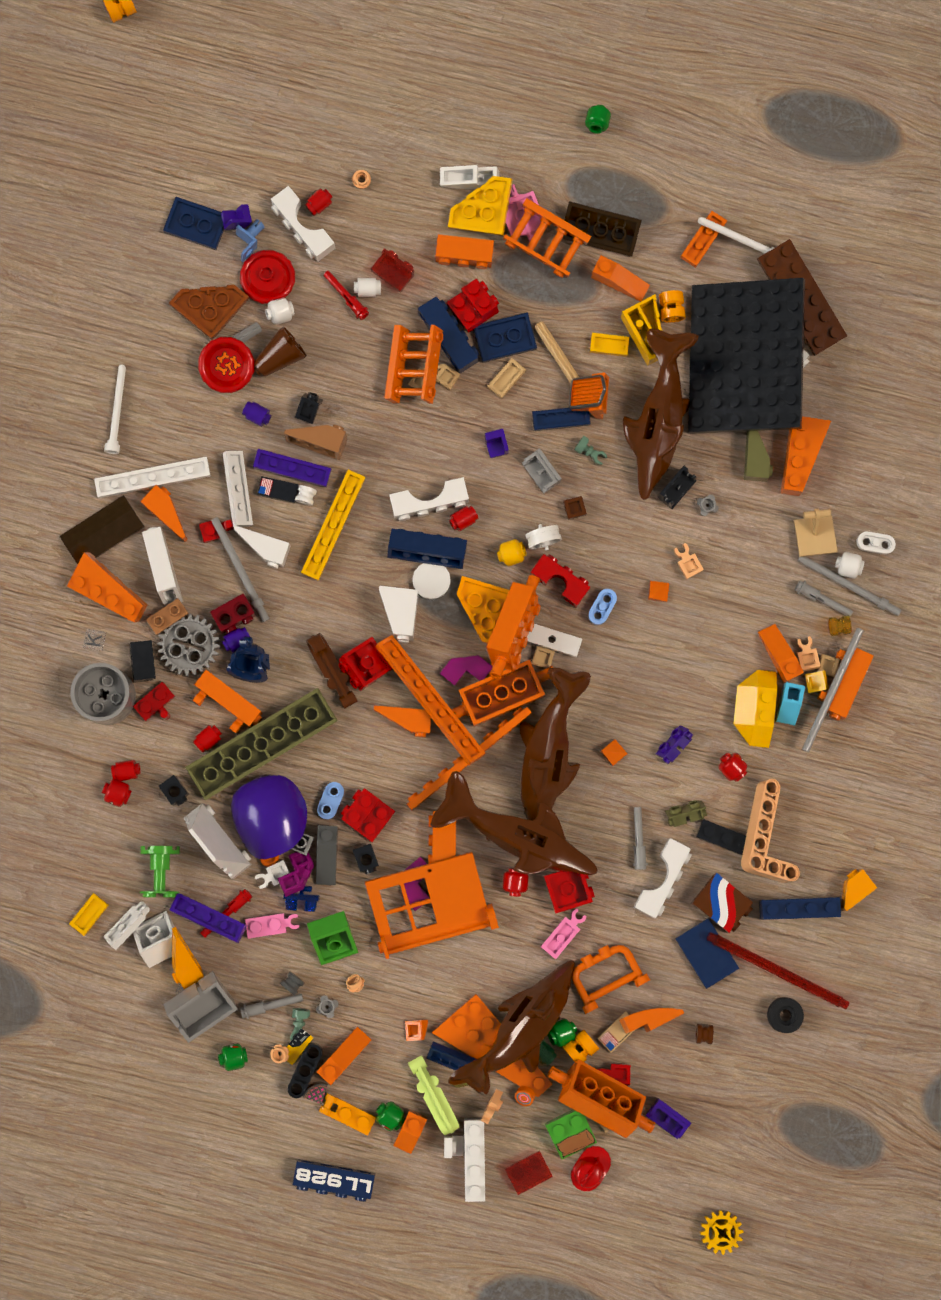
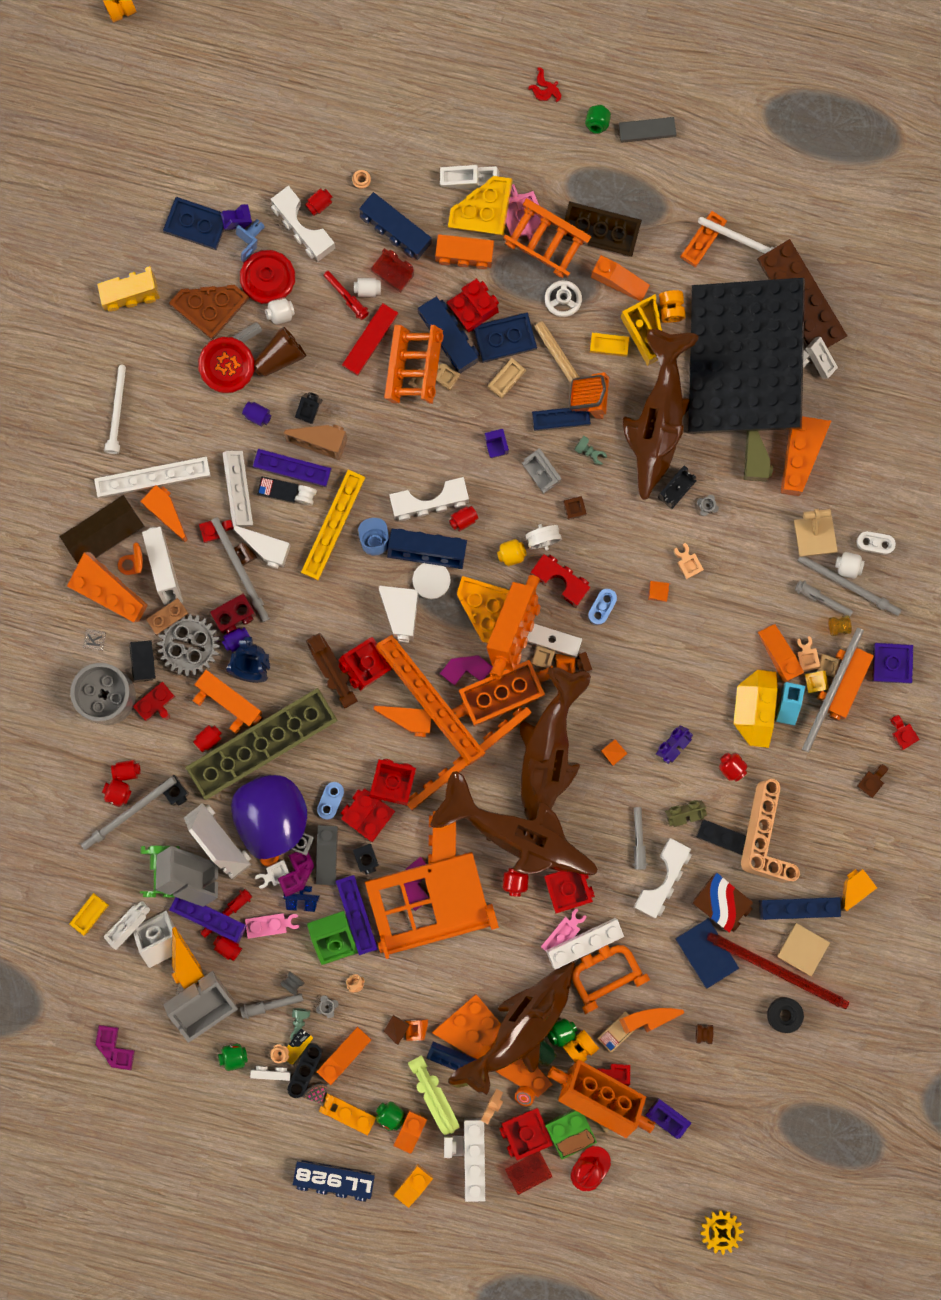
none -> light grey bar [81,776,177,850]
none -> magenta tile [95,1025,135,1070]
none -> yellow wedge [97,266,160,312]
none -> orange piece [118,542,142,575]
none -> light grey piece [156,846,218,907]
none -> red brick [212,935,243,961]
none -> reddish brown slope [234,542,257,566]
none -> white plate [250,1066,292,1081]
none -> dark purple plate [336,875,378,955]
none -> red tile [342,303,399,376]
none -> medium blue cap [358,518,389,556]
none -> dark blue brick [359,192,432,260]
none -> red plate [369,759,416,806]
none -> reddish brown slope [384,1015,410,1045]
none -> light orange slope [393,1164,433,1208]
none -> red plate [499,1108,553,1161]
none -> red piece [528,67,561,102]
none -> white piece [545,280,582,317]
none -> white plate [546,918,624,970]
none -> orange slope [556,654,576,673]
none -> reddish brown plate [576,652,593,673]
none -> dark grey tile [619,117,677,143]
none -> tan tile [777,923,830,977]
none -> white plate [805,337,838,379]
none -> reddish brown plate [857,764,889,798]
none -> dark purple plate [872,643,913,684]
none -> red plate [889,715,920,750]

